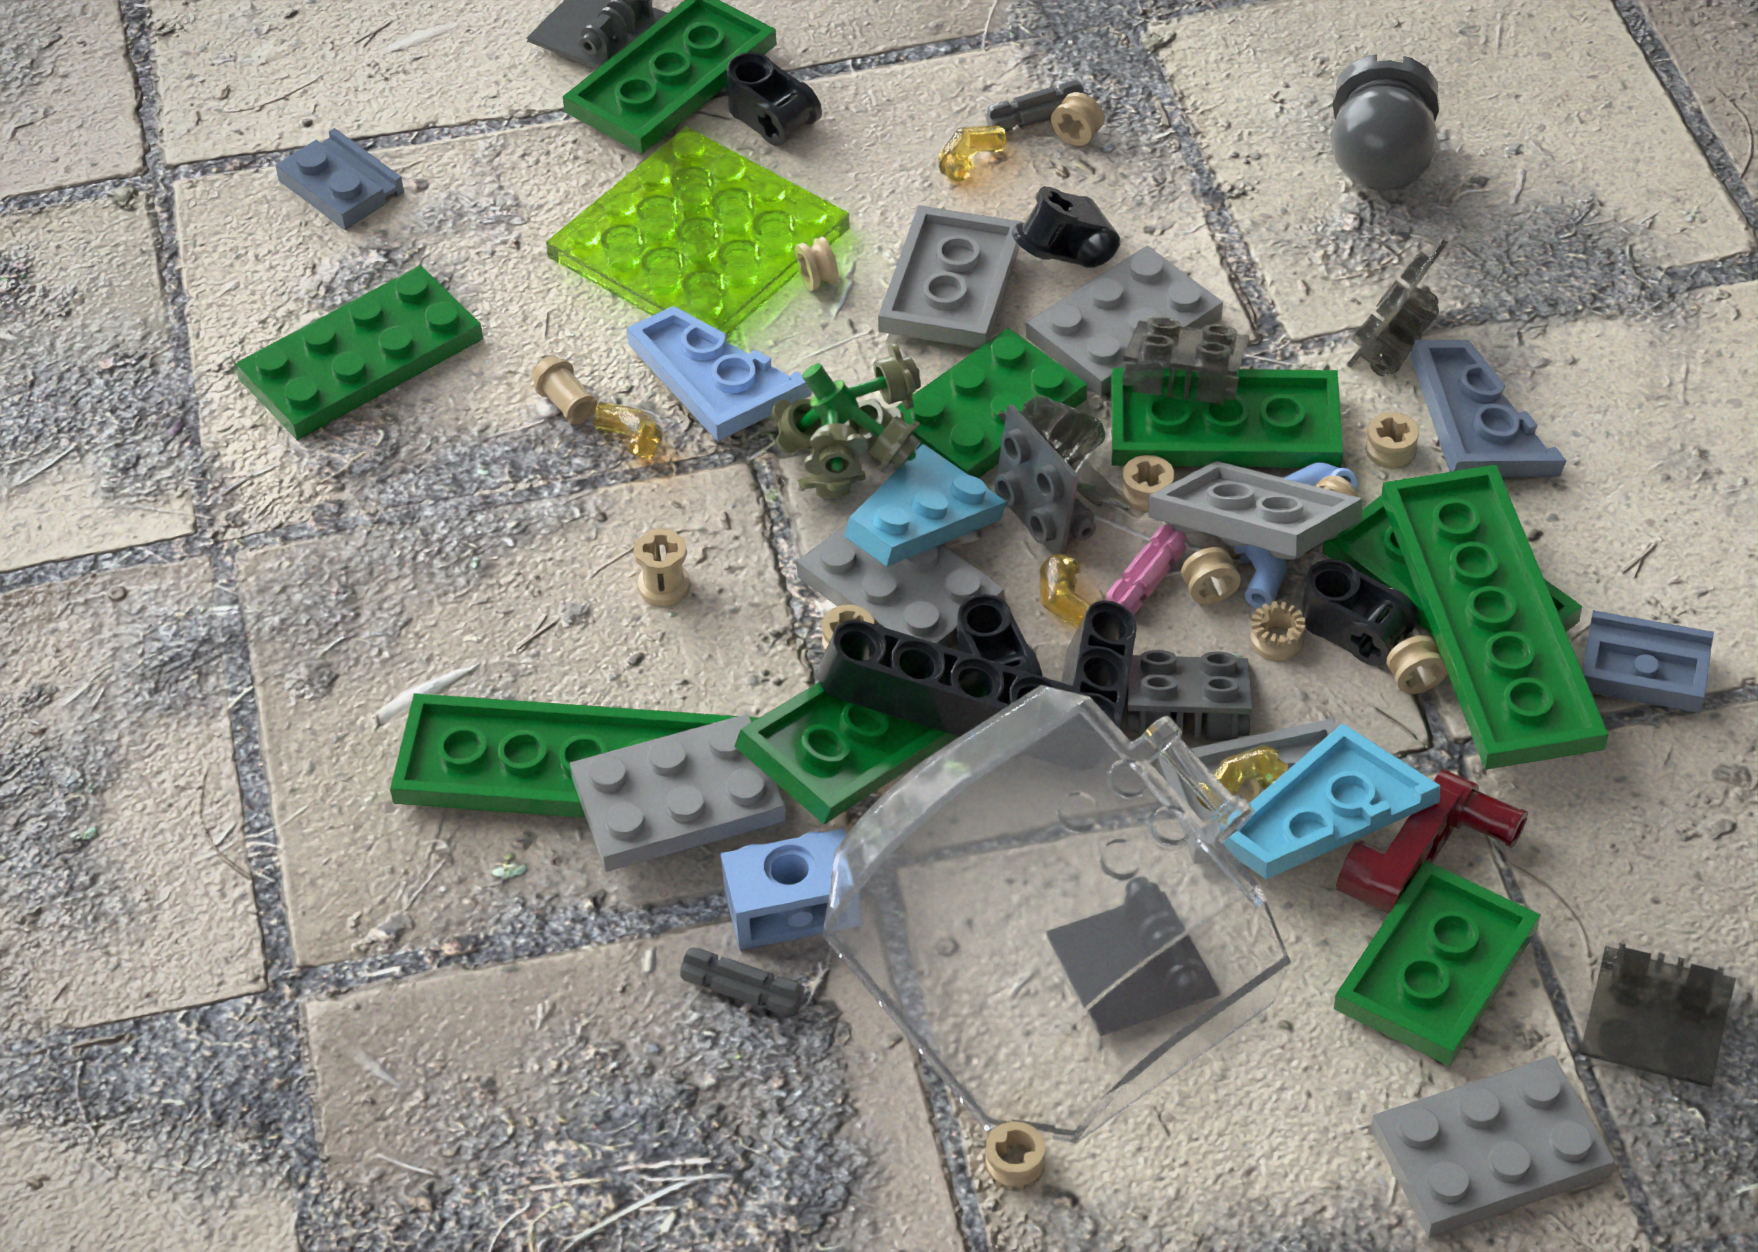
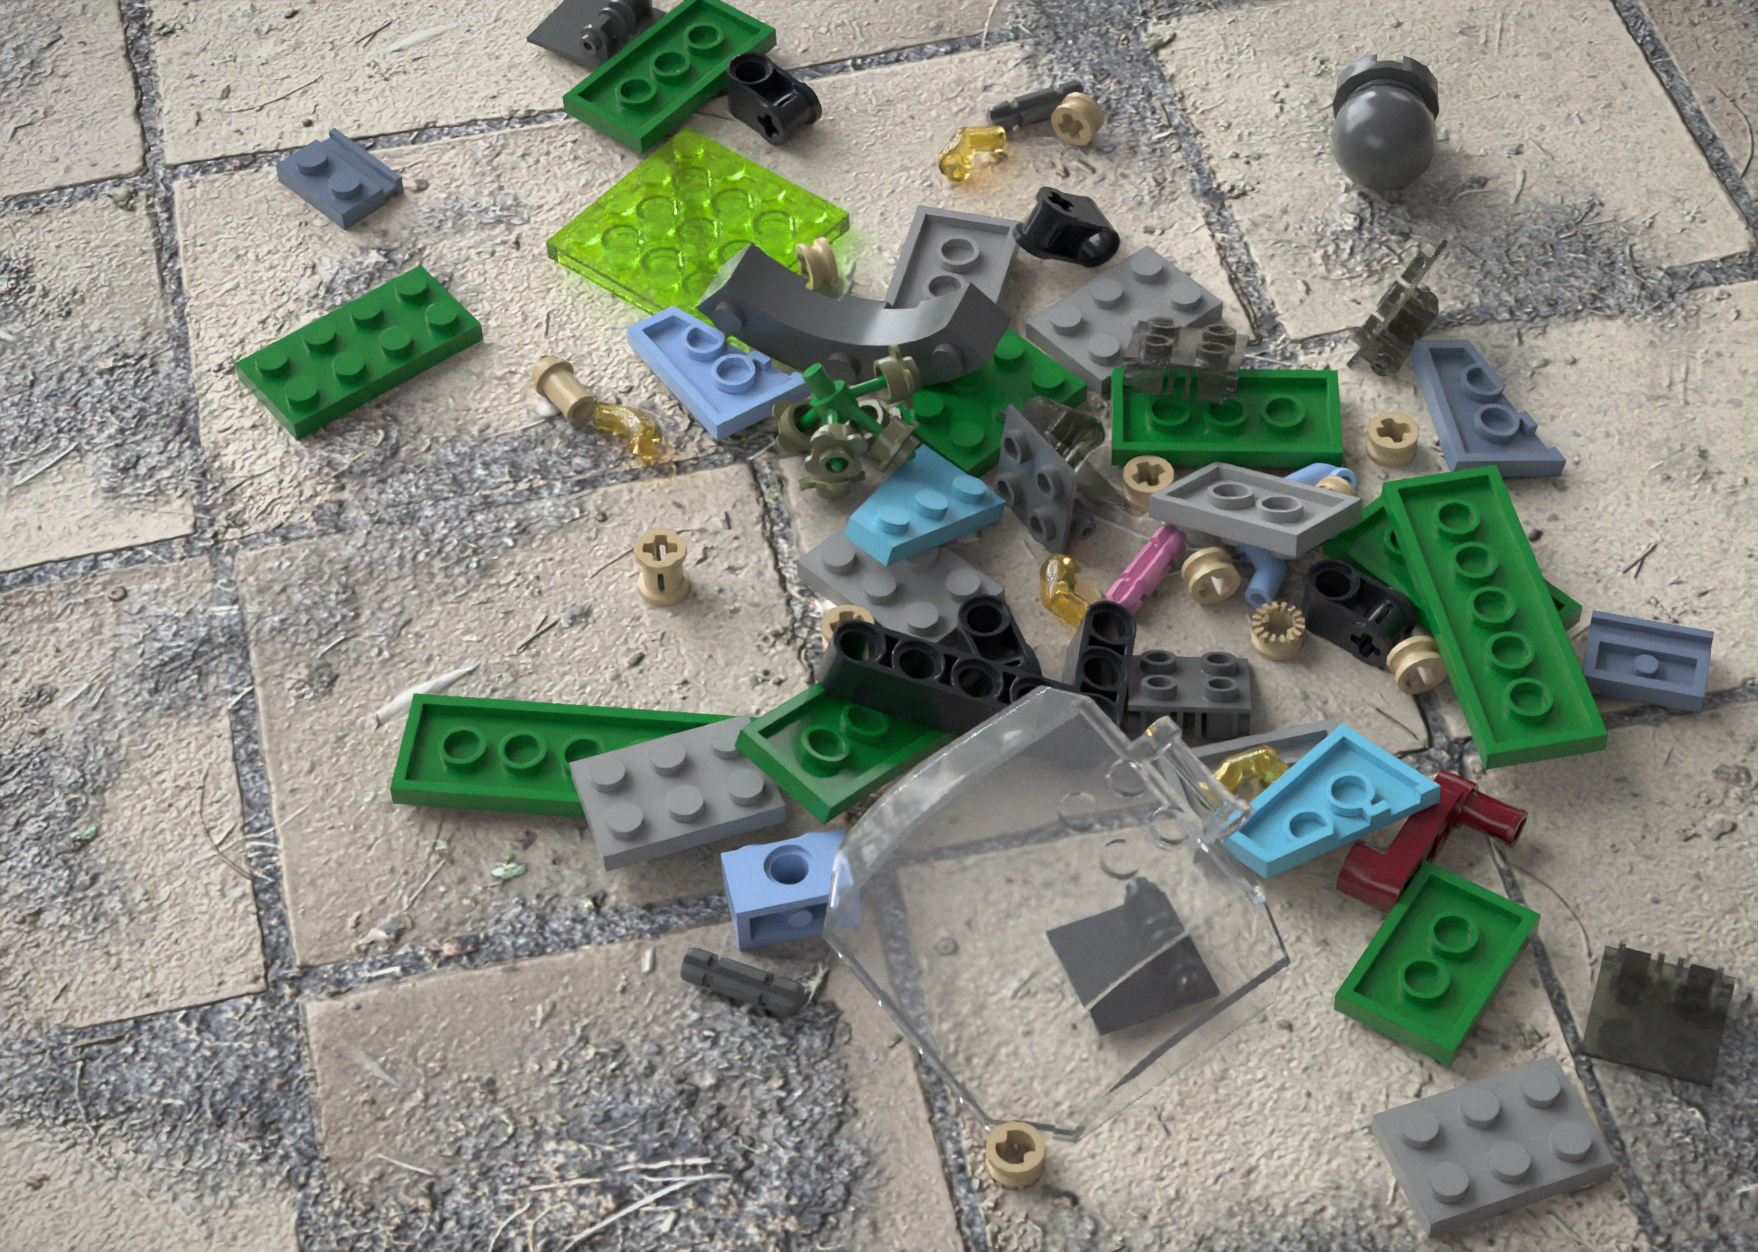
none -> dark grey brick [696,242,1012,387]

